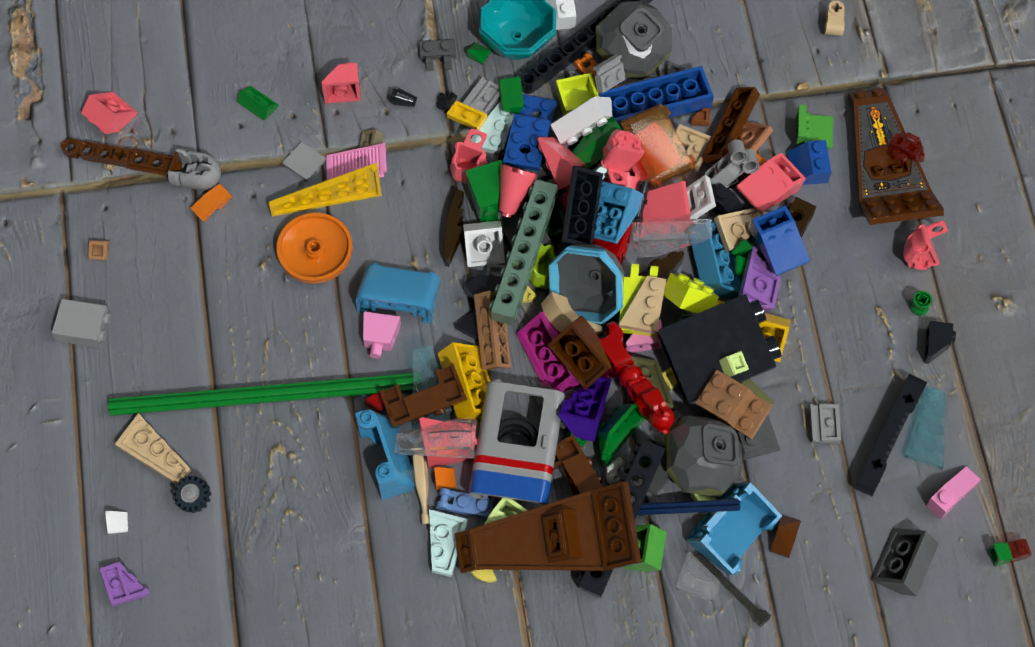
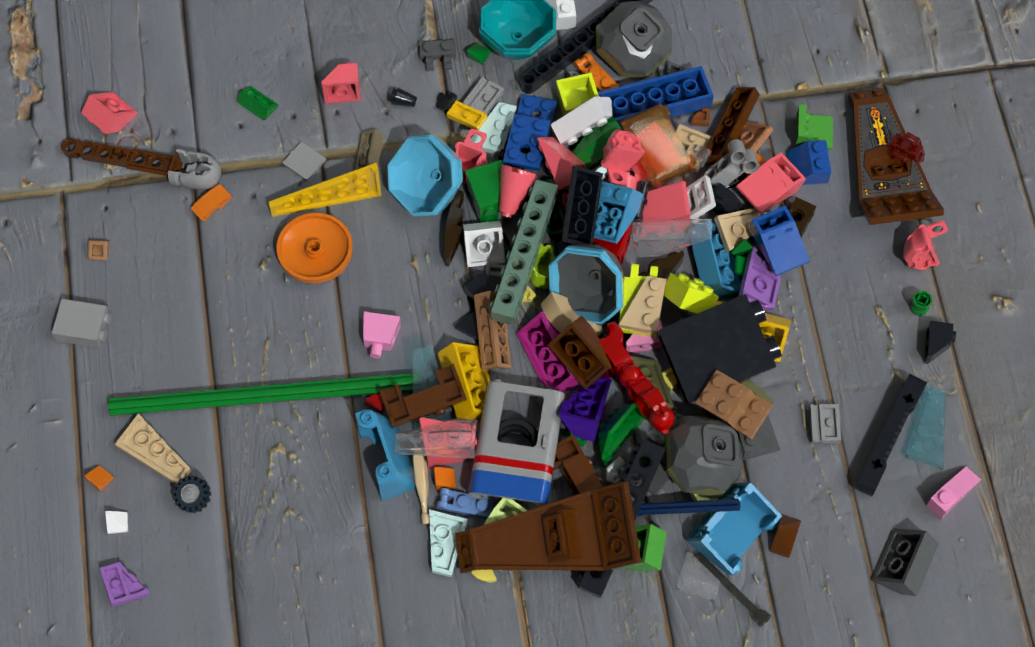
bright pink window [326,143,387,180] -> none
dark azure windscreen [355,263,441,324] -> none
green slope [499,77,524,114] -> none
light grey plate [593,54,625,93] -> none
yellowish green slope [719,351,749,377] -> none
tan piece [824,1,845,36] -> none
leg [989,539,1032,567] -> none
none -> orange slope [84,465,114,492]
none -> medium azure rock [387,135,463,216]
none -> clear tile [693,144,711,168]

